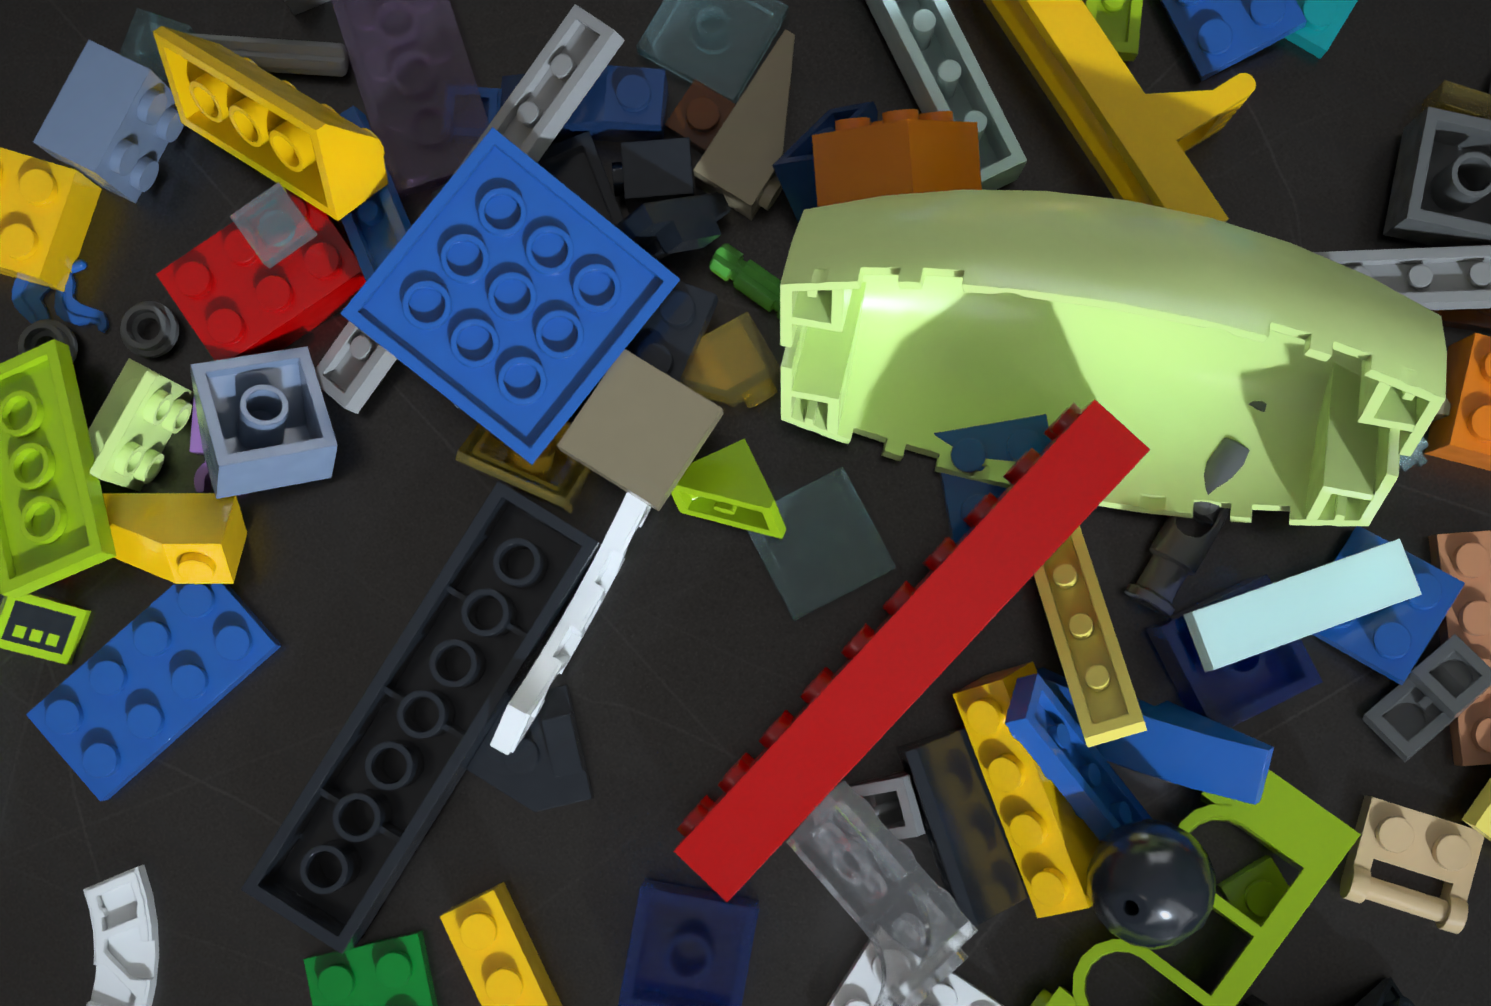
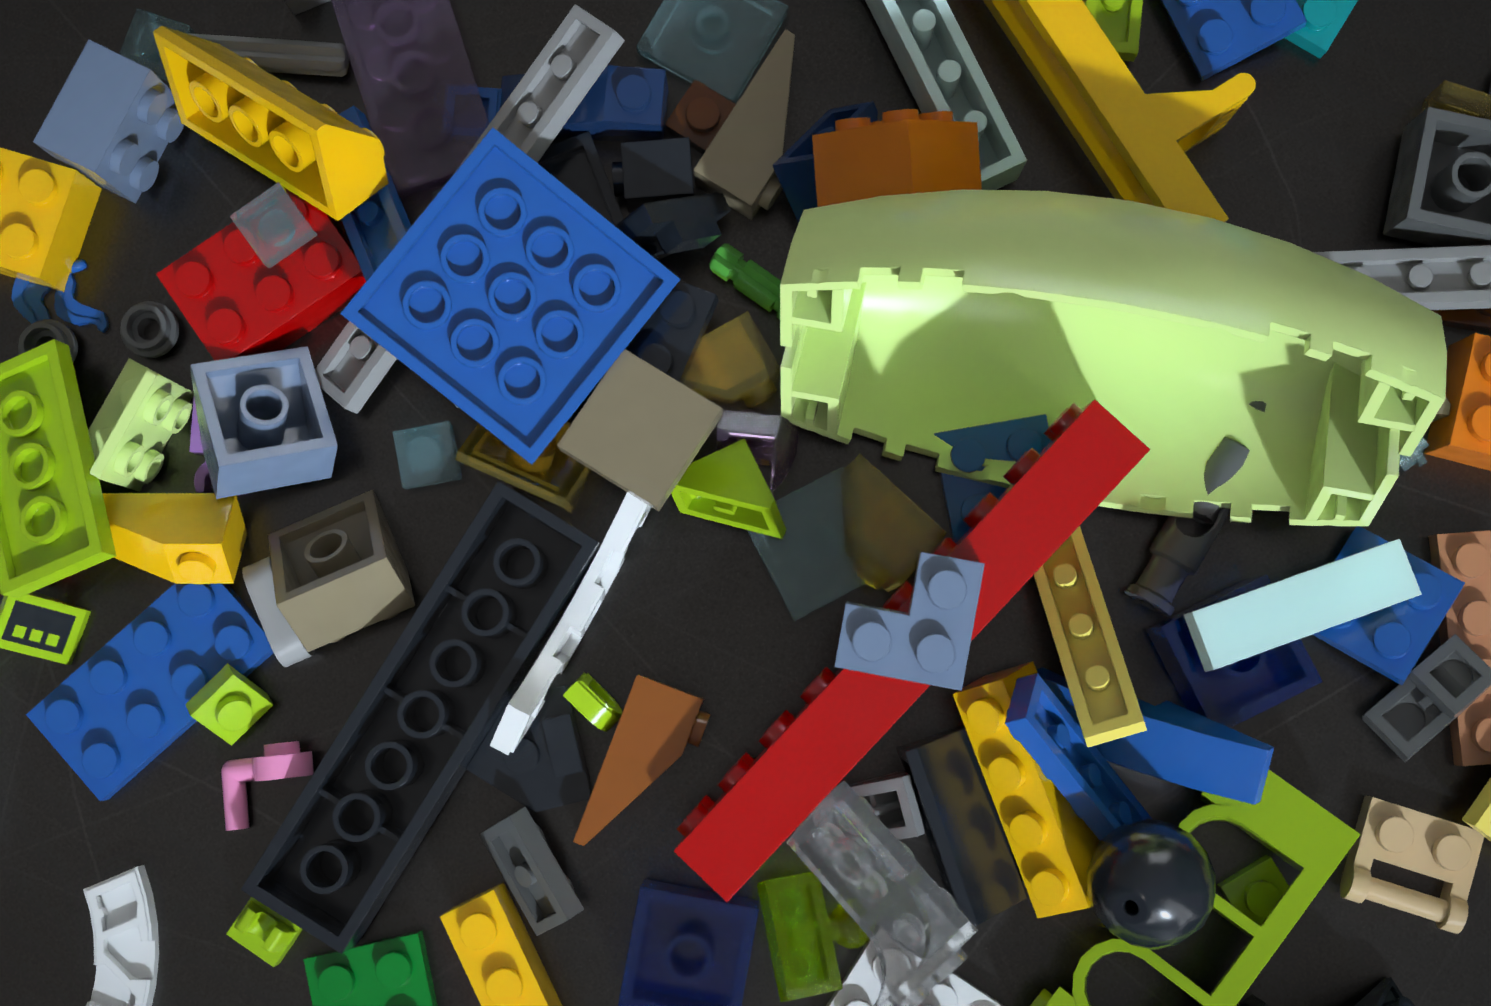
none -> lime plate [185,663,273,746]
none -> bright pink plate [221,741,314,831]
none -> lime tile [226,897,303,967]
none -> light grey beam [242,556,314,667]
none -> dark tan slope [268,490,415,652]
none -> clear light blue plate [393,421,462,490]
none -> dark grey plate [479,806,584,936]
none -> lime tile [563,672,622,732]
none -> dark orange slope [573,674,711,846]
none -> plate [716,409,799,491]
none -> clear neon green plate [756,870,875,1002]
none -> sand blue brick [834,552,985,691]
none -> clear yellow slope [840,454,947,592]

